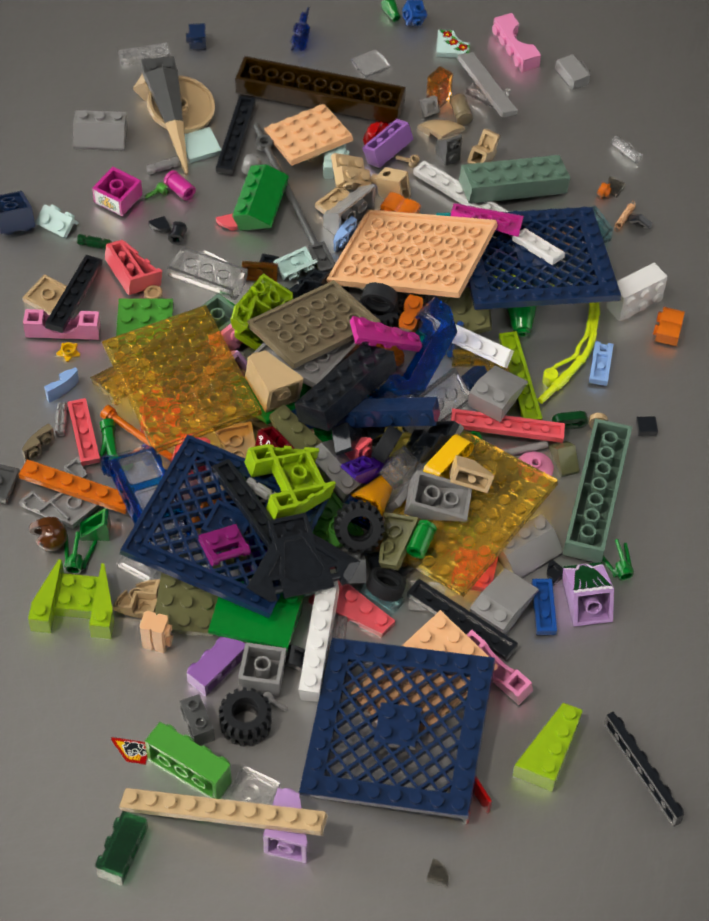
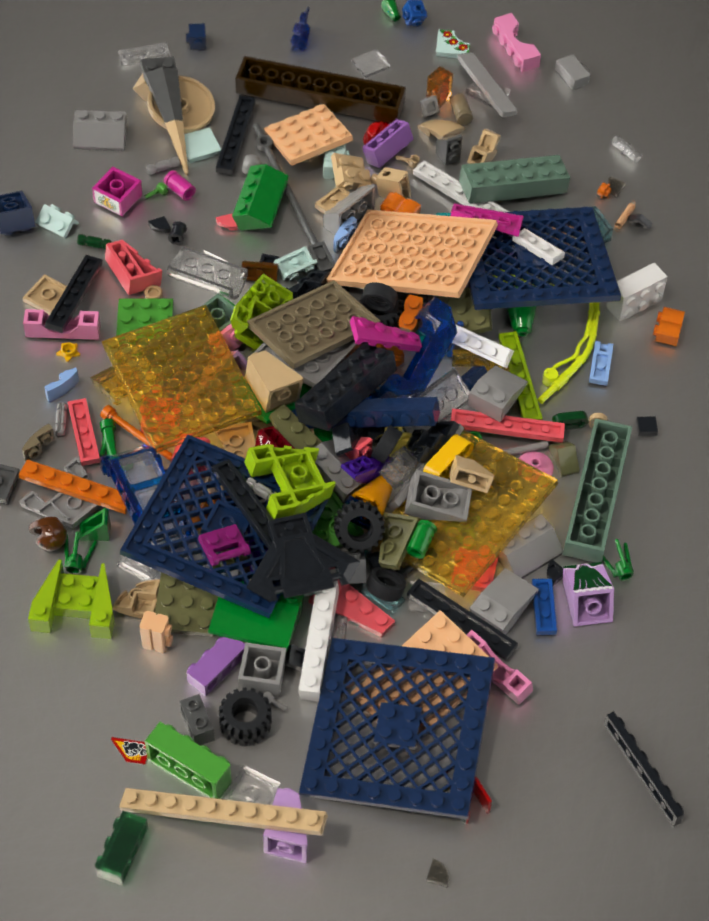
lime wedge [512,703,583,791] -> none

